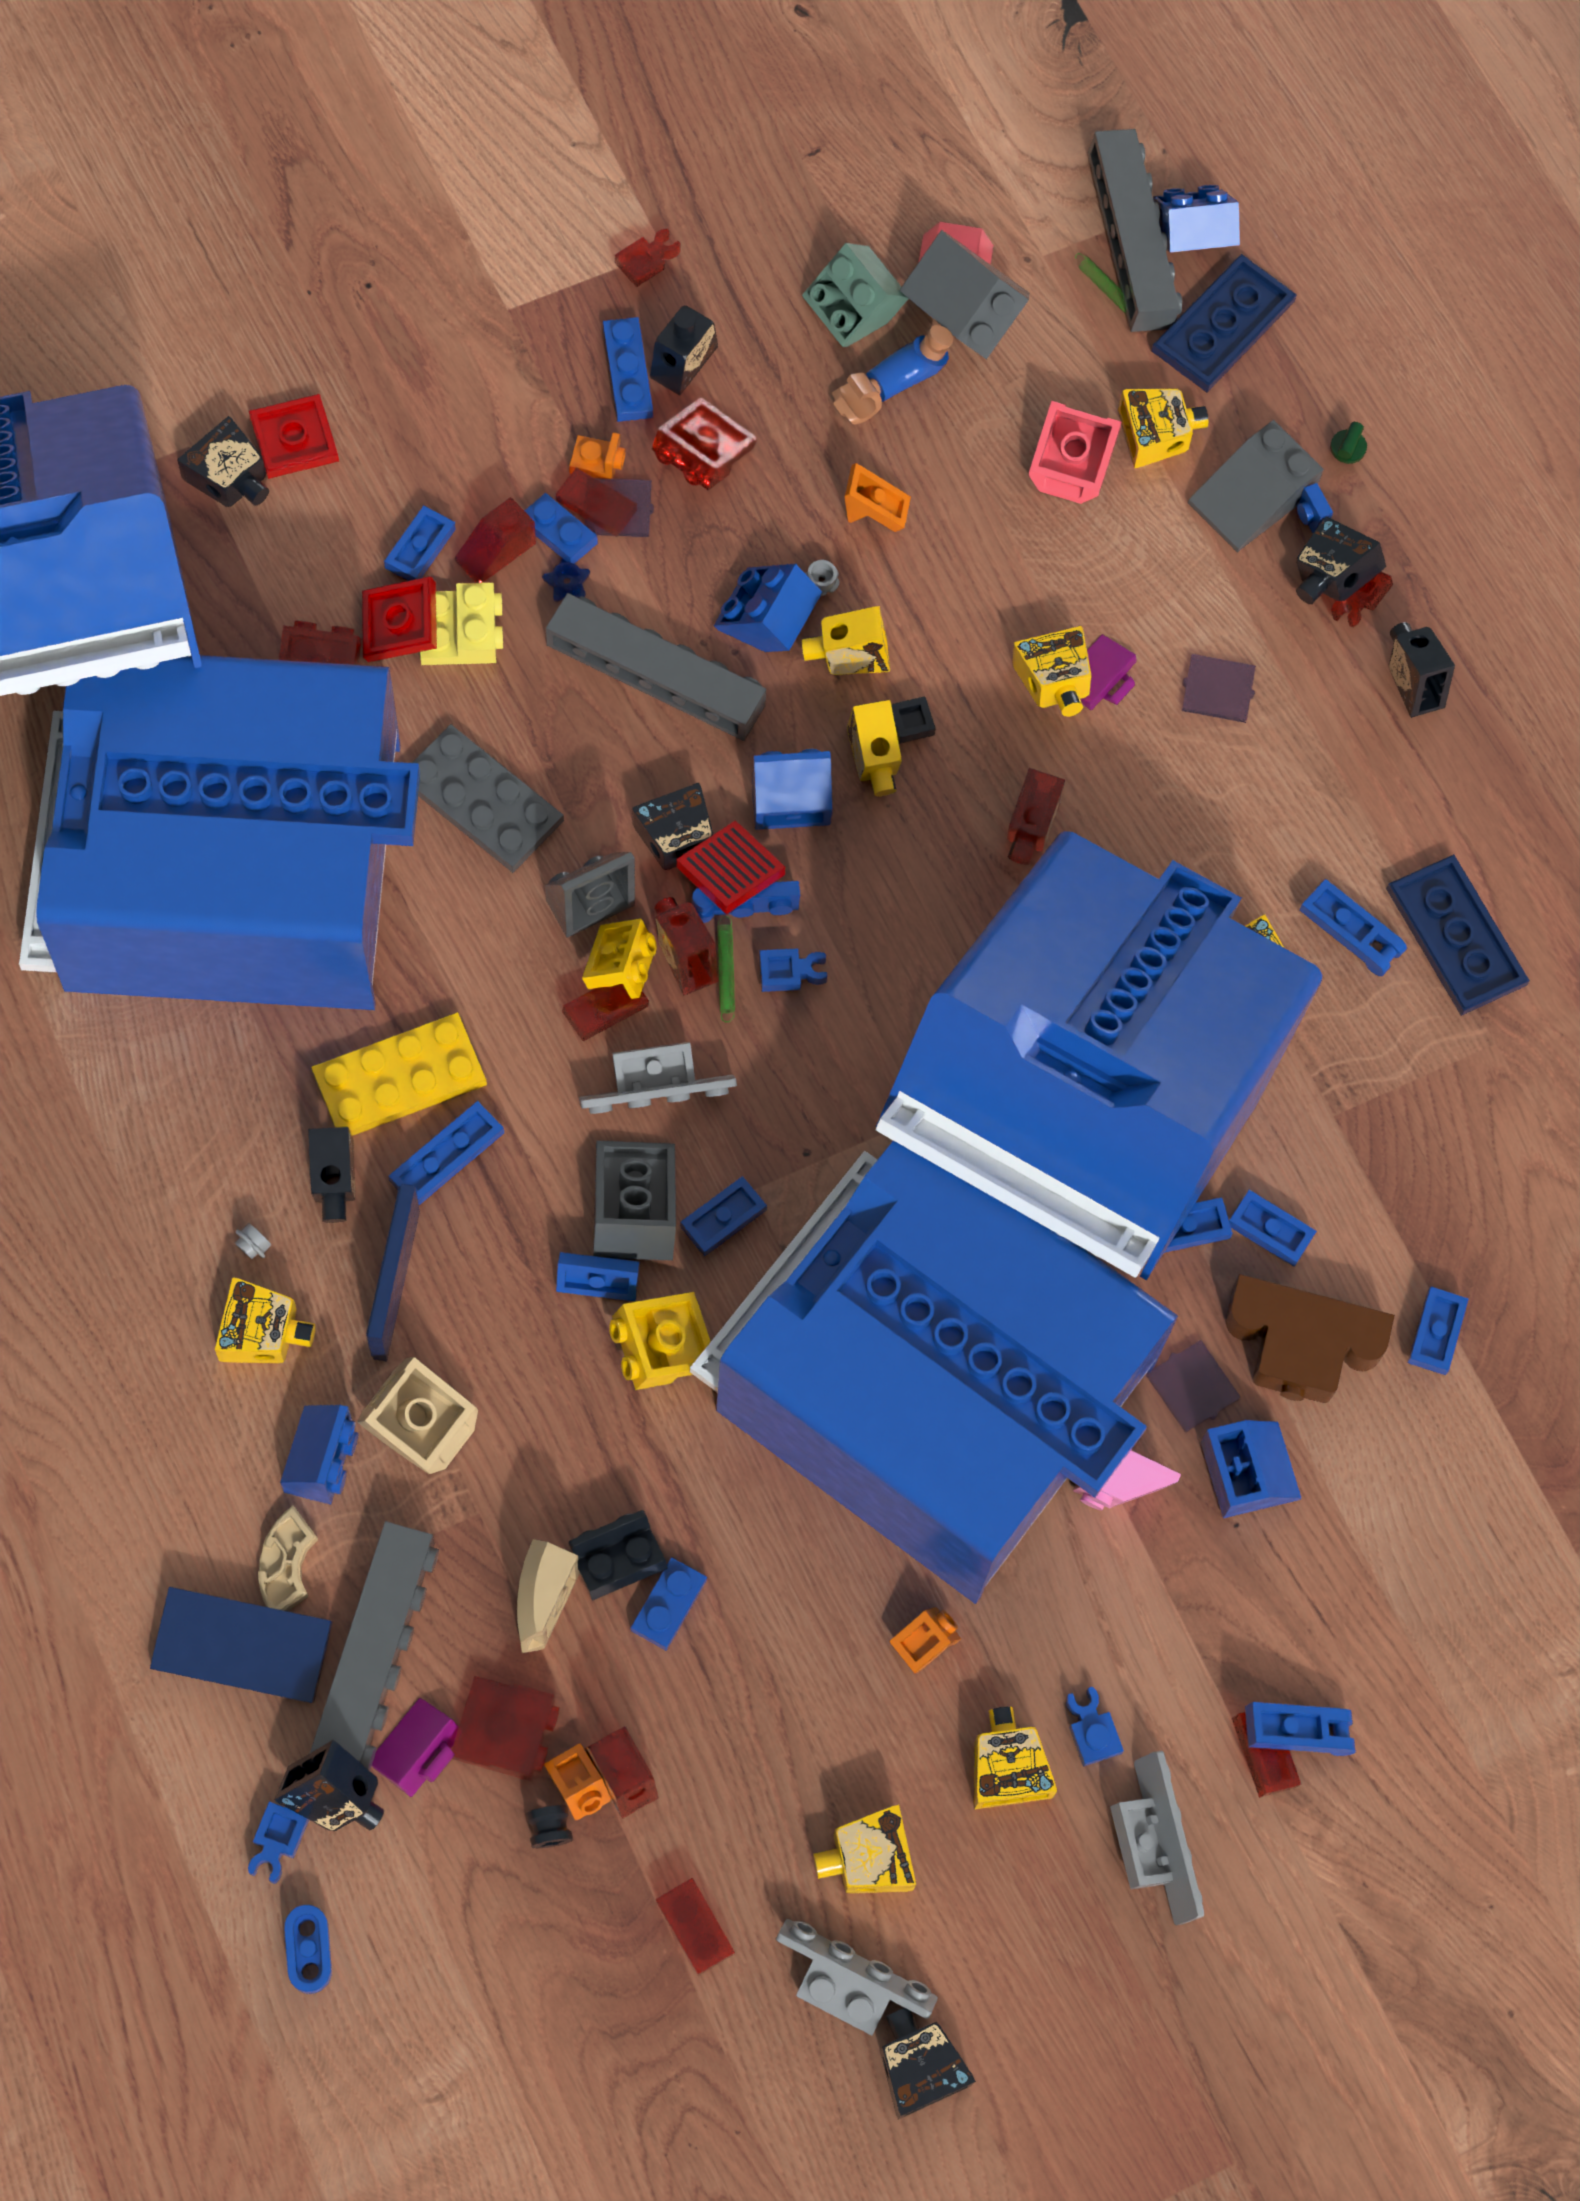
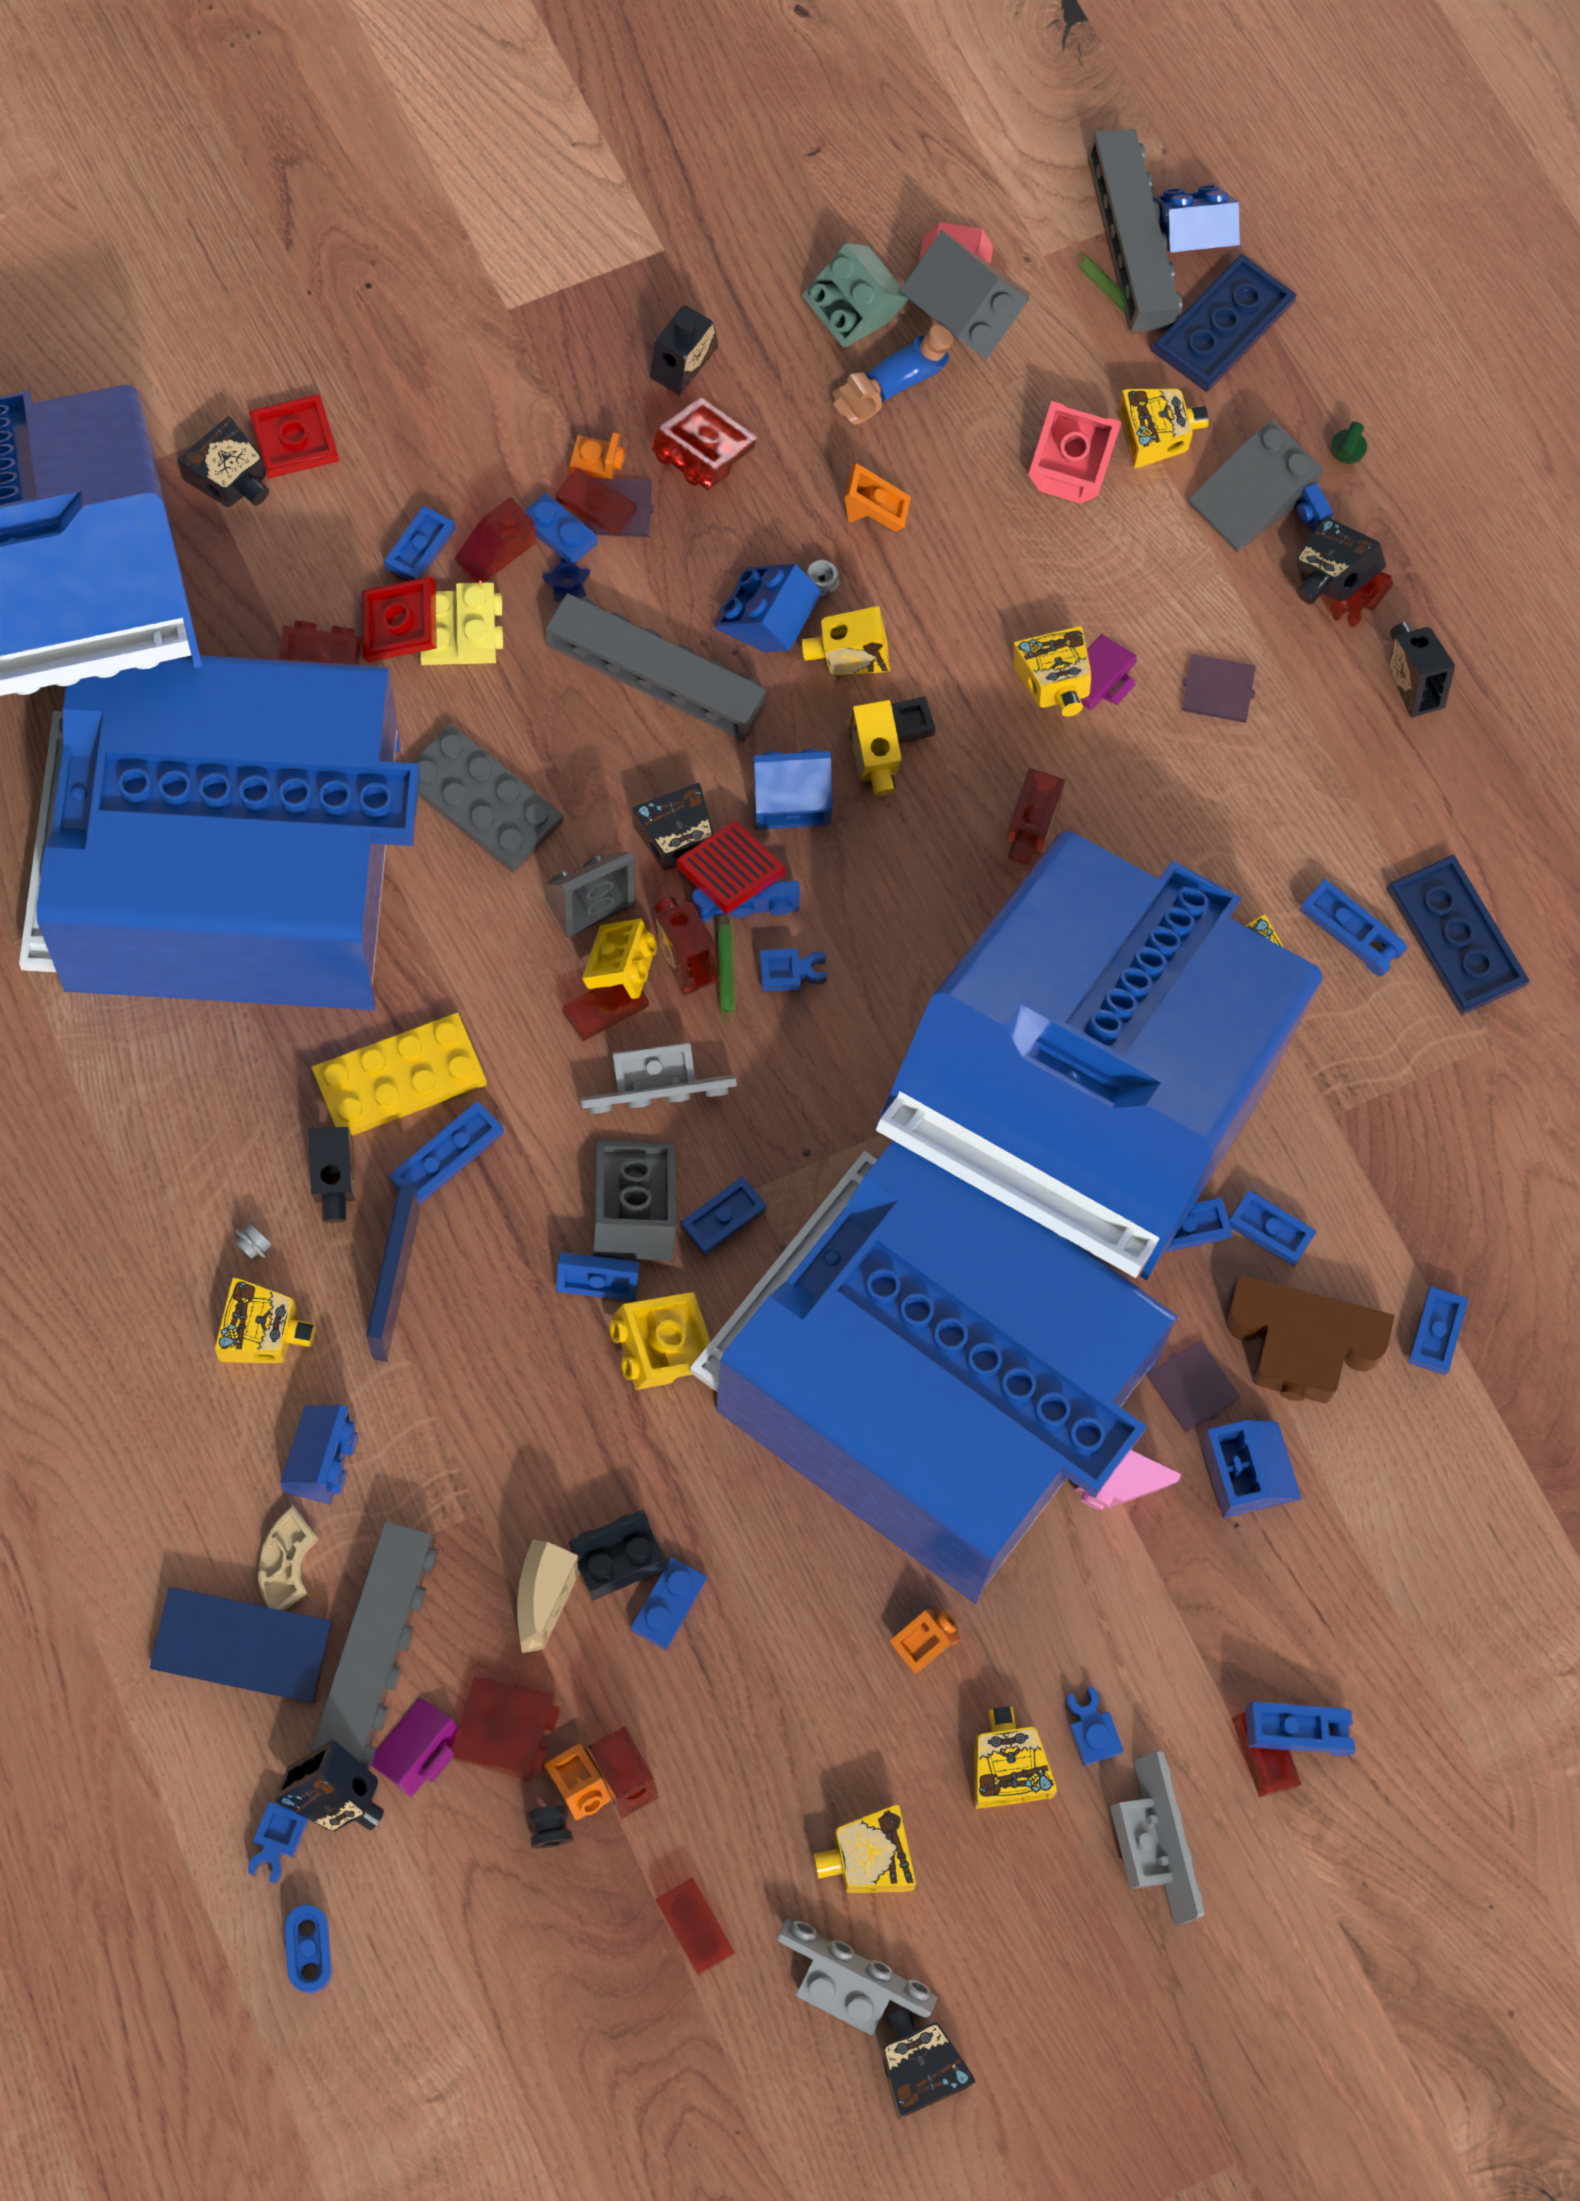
tan slope [357,1357,478,1474] -> none
blue plate [603,317,653,422] -> none
clear red plate [615,228,681,288] -> none

